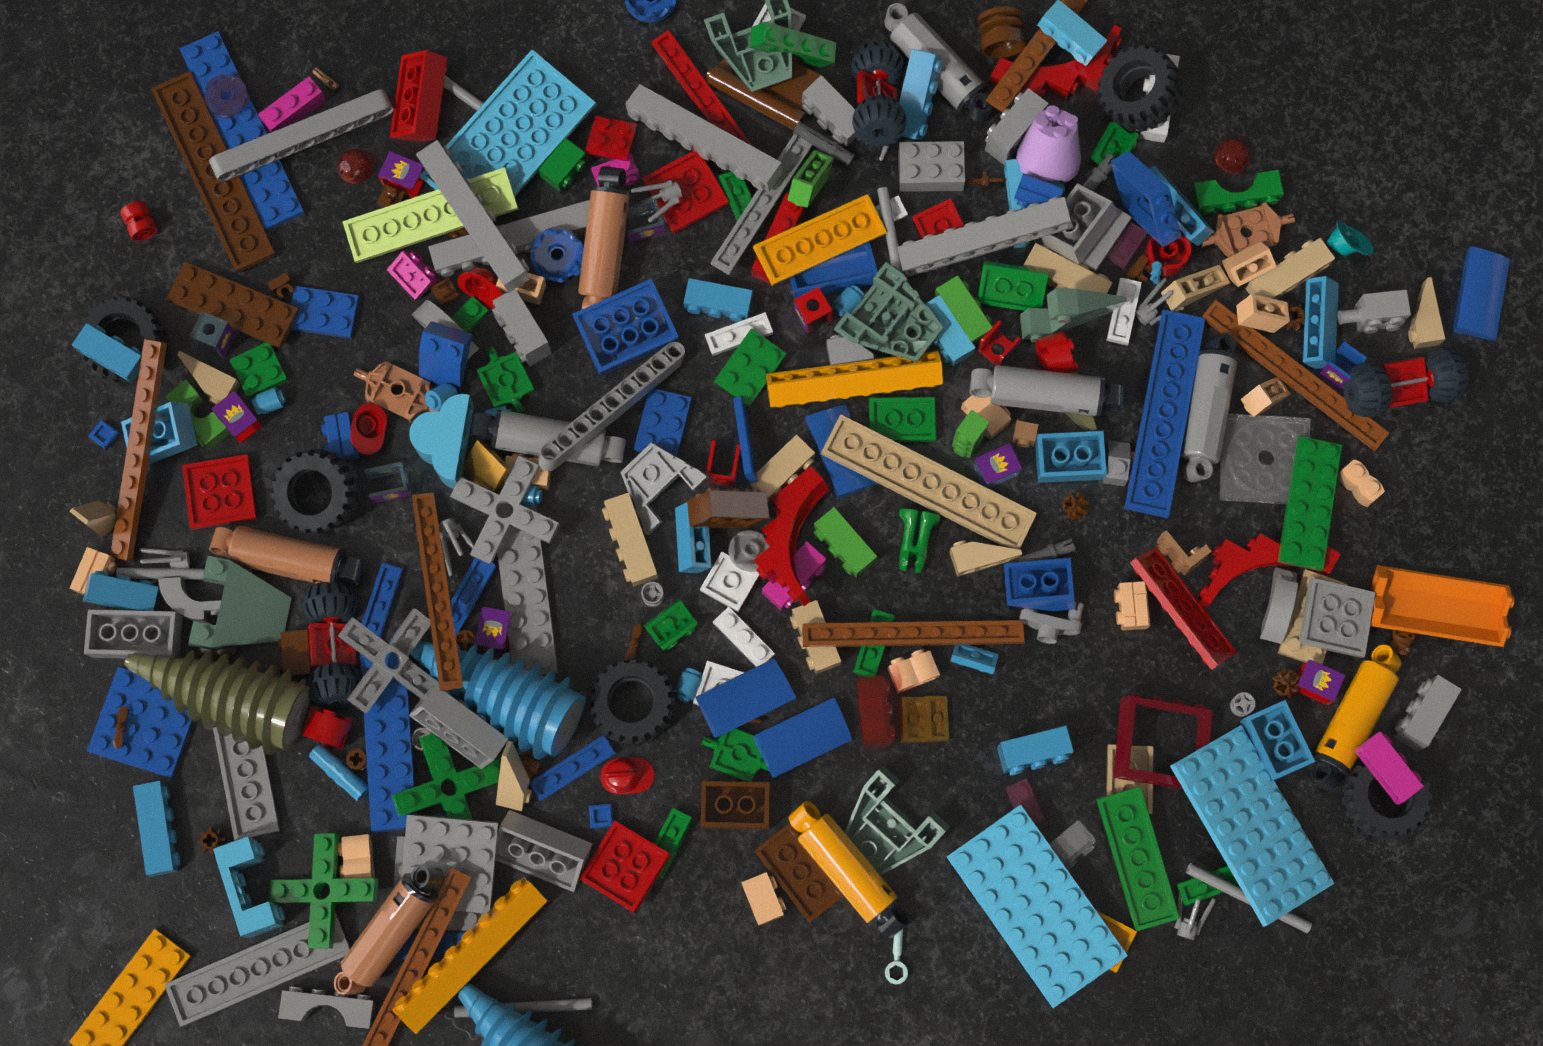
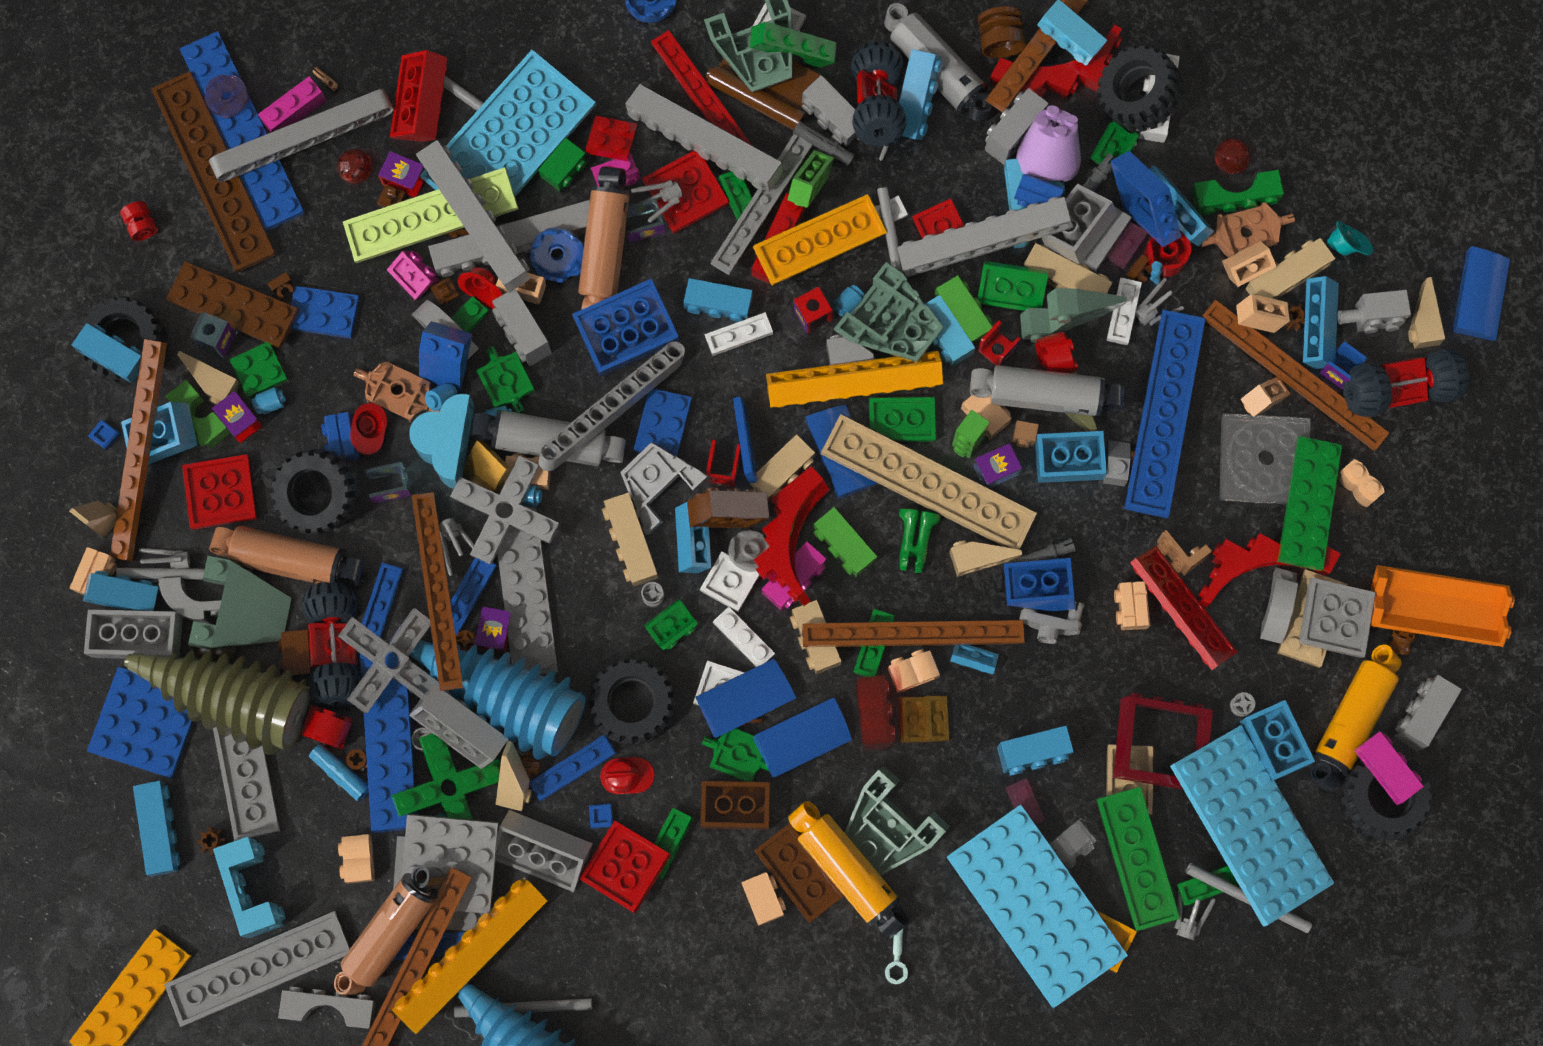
reddish brown piece [113,706,129,749] -> none
green piece [269,833,378,949] -> none
reddish brown piece [625,623,643,660] -> none
dark azure brick [674,668,702,703] -> none
green plate [714,329,786,407] -> none
blue slope [789,242,878,299] -> none
light grey brick [898,141,965,192] -> none
reddish brown piece [965,172,1006,186] -> none
reddish brown gear [1062,492,1090,520] -> none
tan slope [1161,265,1230,311] -> none
light grey piece [1181,333,1238,482] -> none
reddish brown gear [1272,668,1301,697] -> none
dark purple piece [1297,660,1345,705] -> none

